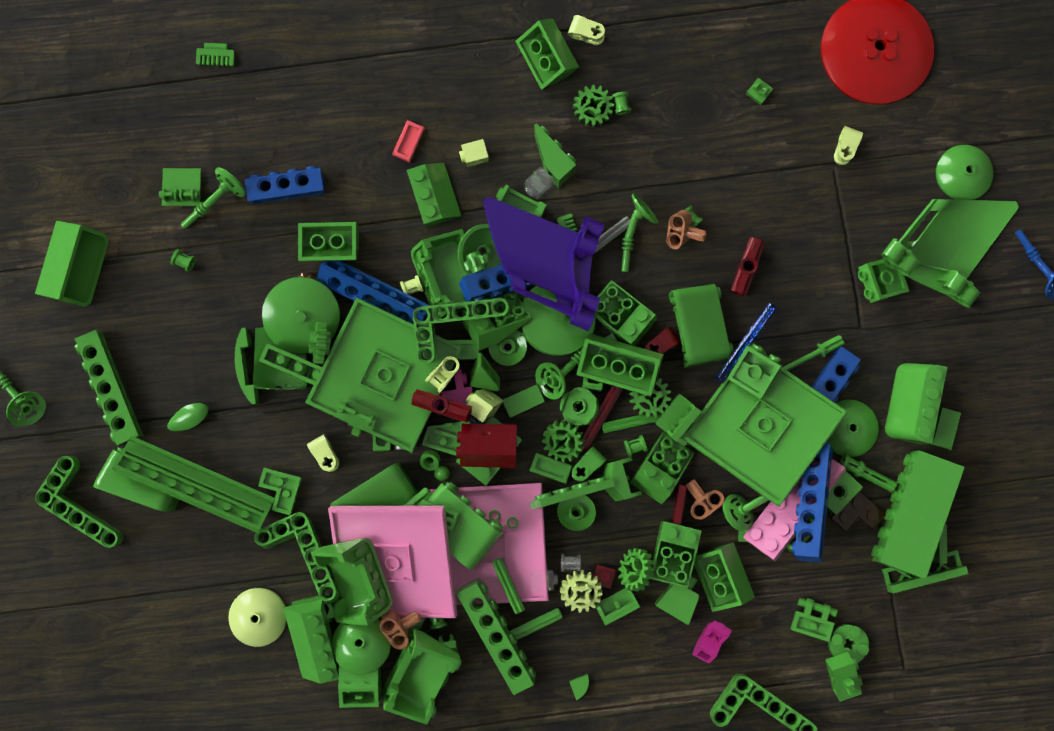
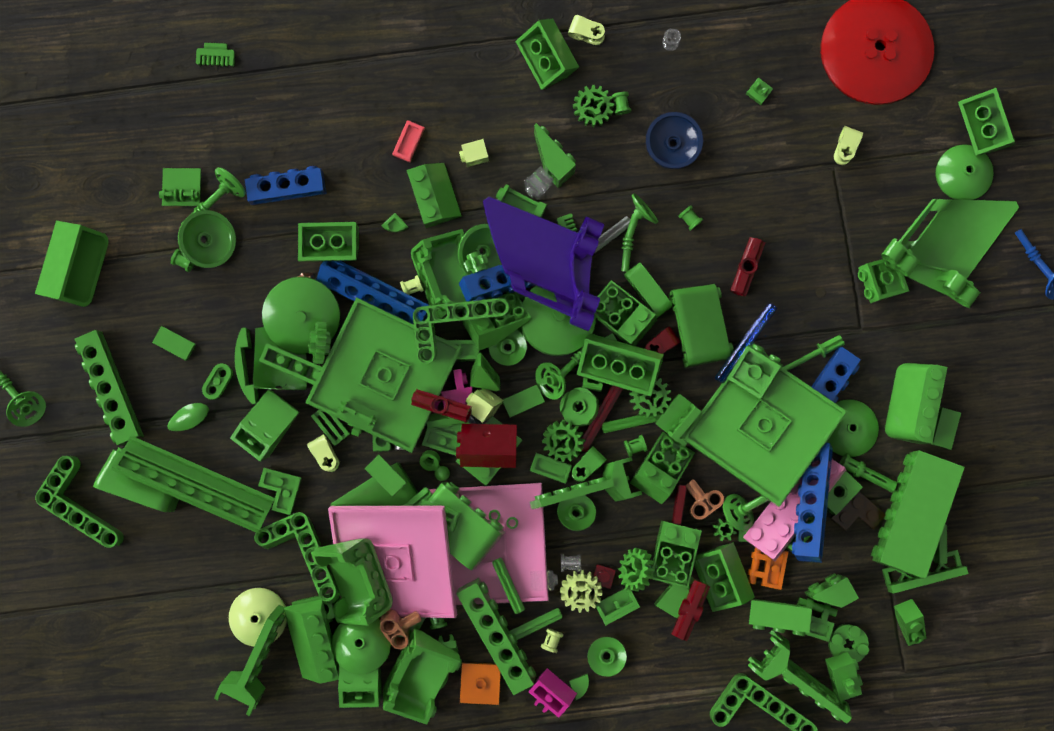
yellowish green piece [425,356,460,393] -> none
nougat beam [666,210,707,249] -> none
dark pink brick [692,620,732,664] -> none
none -> bright green tile [152,326,196,361]
none -> bright green dish [178,210,236,268]
none -> bright green plate [202,363,233,400]
none -> bright green hinge [214,605,286,716]
none -> bright green slope [230,389,300,461]
none -> bright green tile [311,410,350,446]
none -> bright green tile [365,455,407,497]
none -> bright green tile [381,213,409,233]
none -> bright green tile [427,413,465,428]
none -> orange plate [460,662,501,705]
none -> dark pink brick [529,668,577,718]
none -> yellowish green bush [541,628,563,653]
none -> bright green dish [587,637,627,677]
none -> bright green beam [624,263,673,318]
none -> dark blue dish [646,112,703,169]
none -> clear bush [662,29,681,51]
none -> dark red piece [671,579,710,641]
none -> bright green gear [712,518,737,541]
none -> orange plate [748,547,789,590]
none -> bright green hinge [748,630,852,724]
none -> bright green brick [749,599,812,636]
none -> bright green slope [804,573,859,608]
none -> bright green slope [894,599,926,646]
none -> bright green slope [958,88,1015,156]

